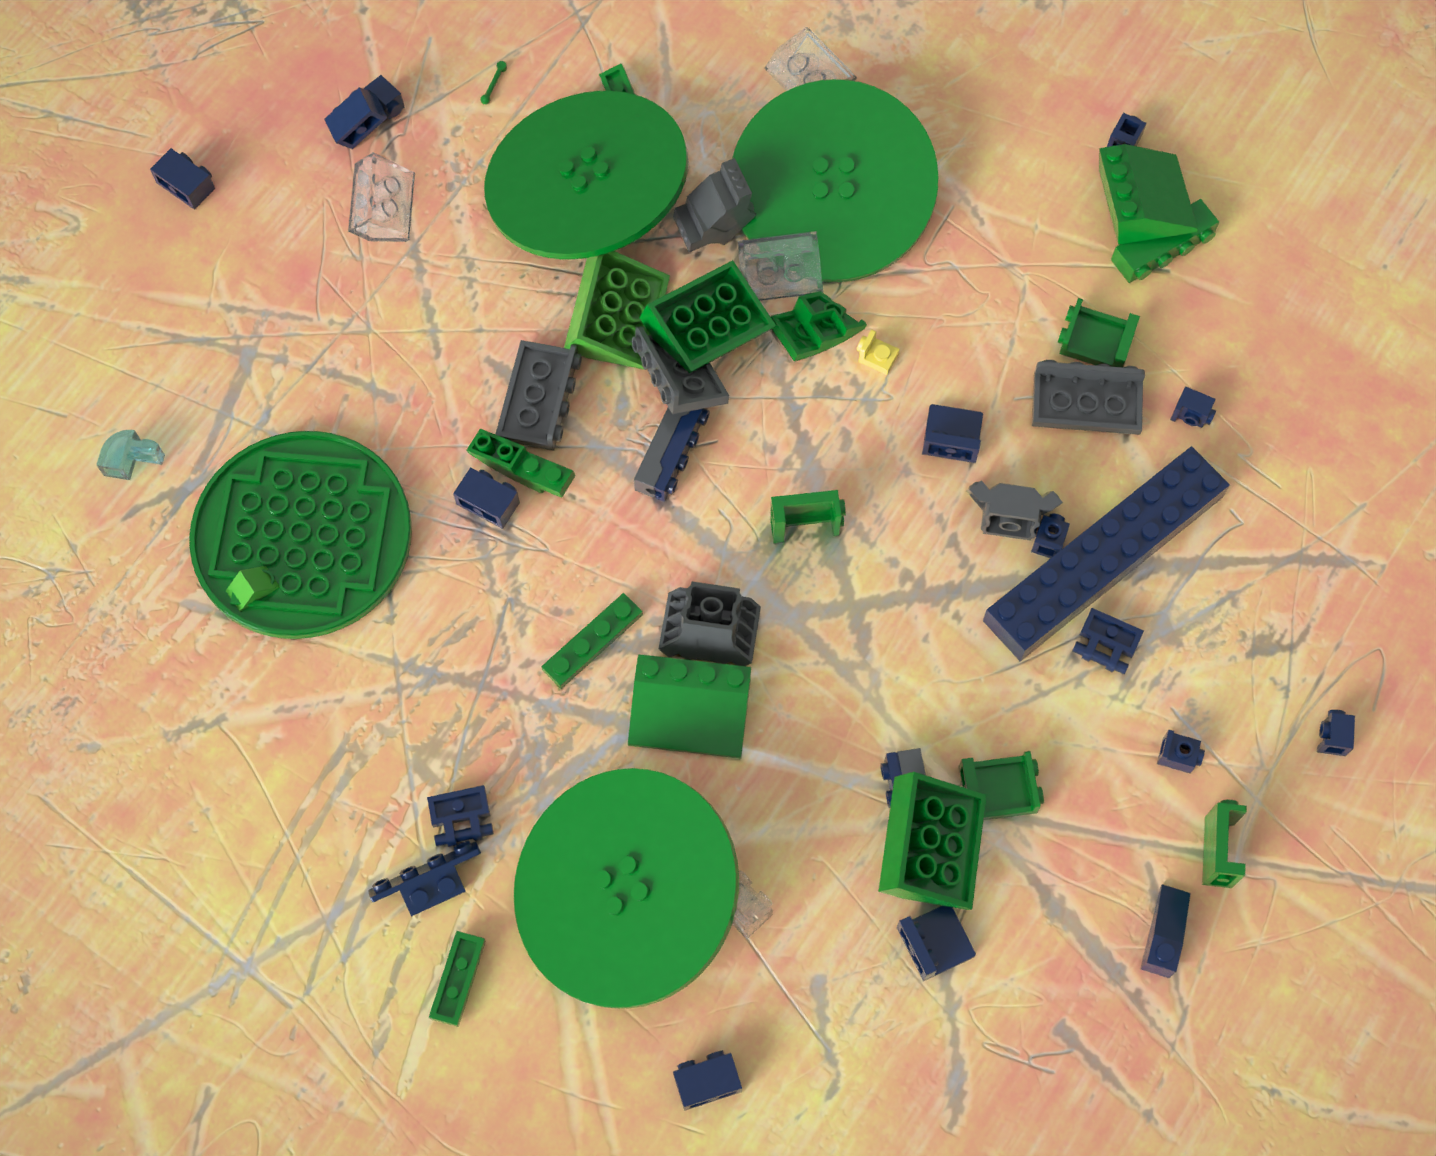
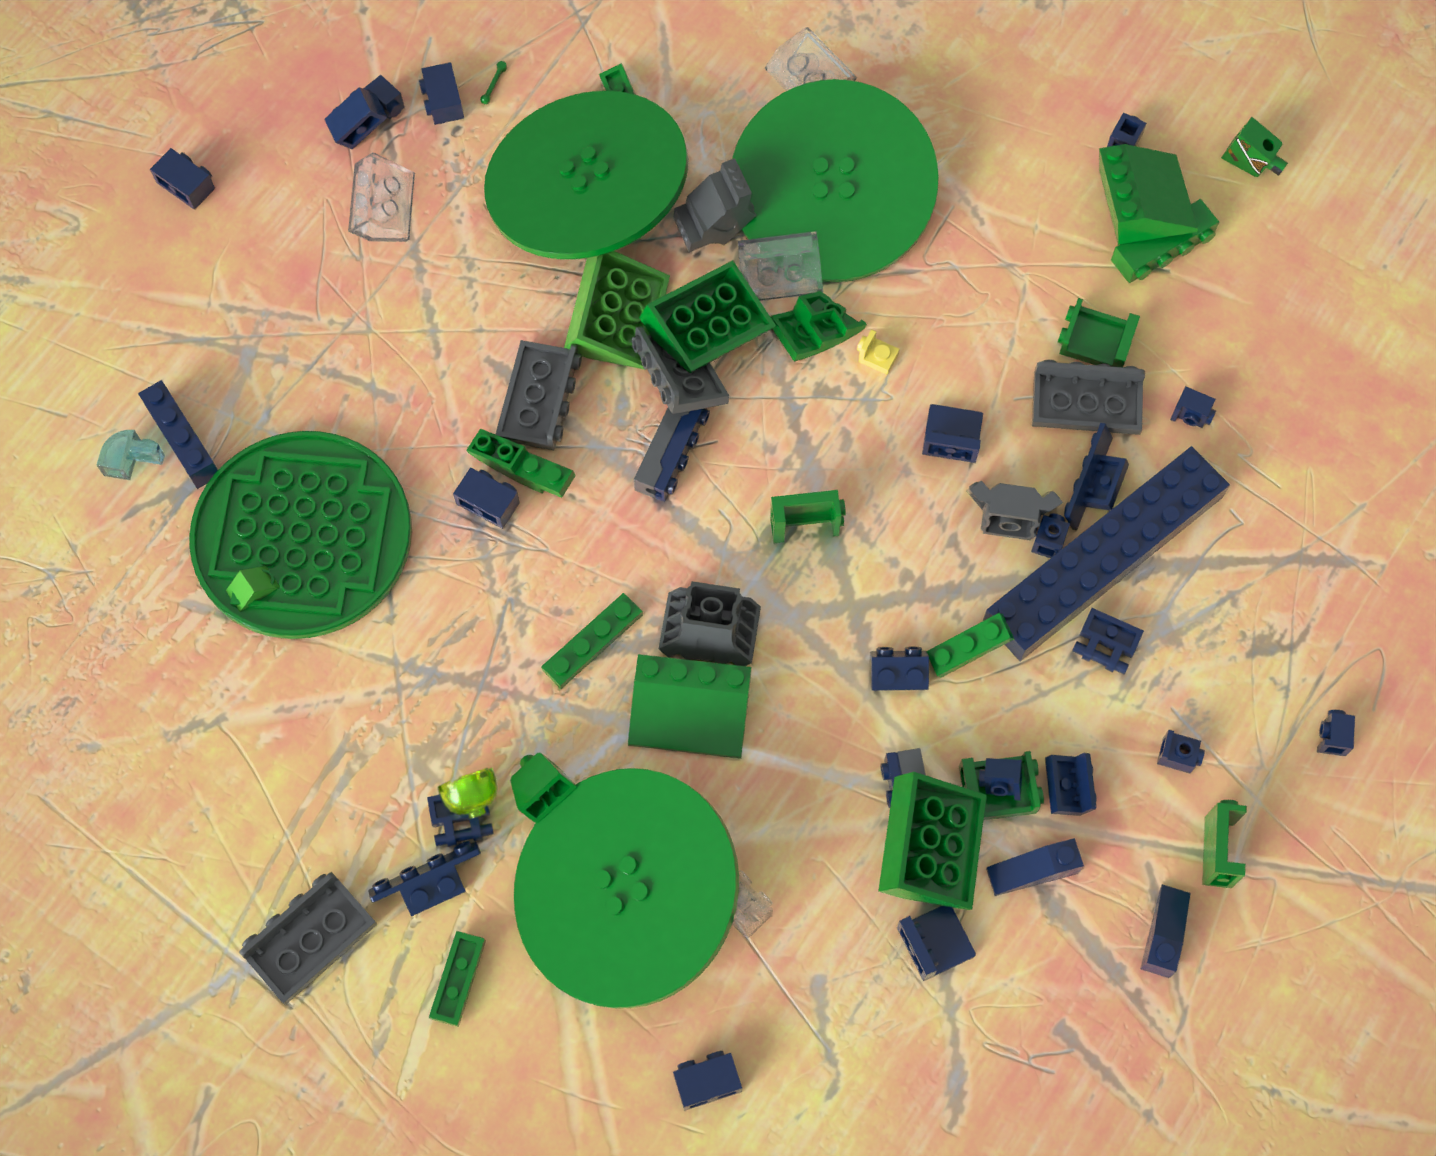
none -> dark blue brick [138,380,218,489]
none -> dark grey bracket [239,872,377,1005]
none -> dark blue brick [419,62,464,125]
none -> clear neon green cylinder [437,767,498,819]
none -> green torso [510,752,577,824]
none -> dark blue bracket [870,646,929,691]
none -> green plate [926,613,1014,678]
none -> dark blue brick [979,758,1022,801]
none -> dark blue slope [986,838,1084,896]
none -> dark blue bracket [1045,753,1097,816]
none -> dark blue bracket [1064,423,1129,530]
none -> green torso [1221,117,1288,177]

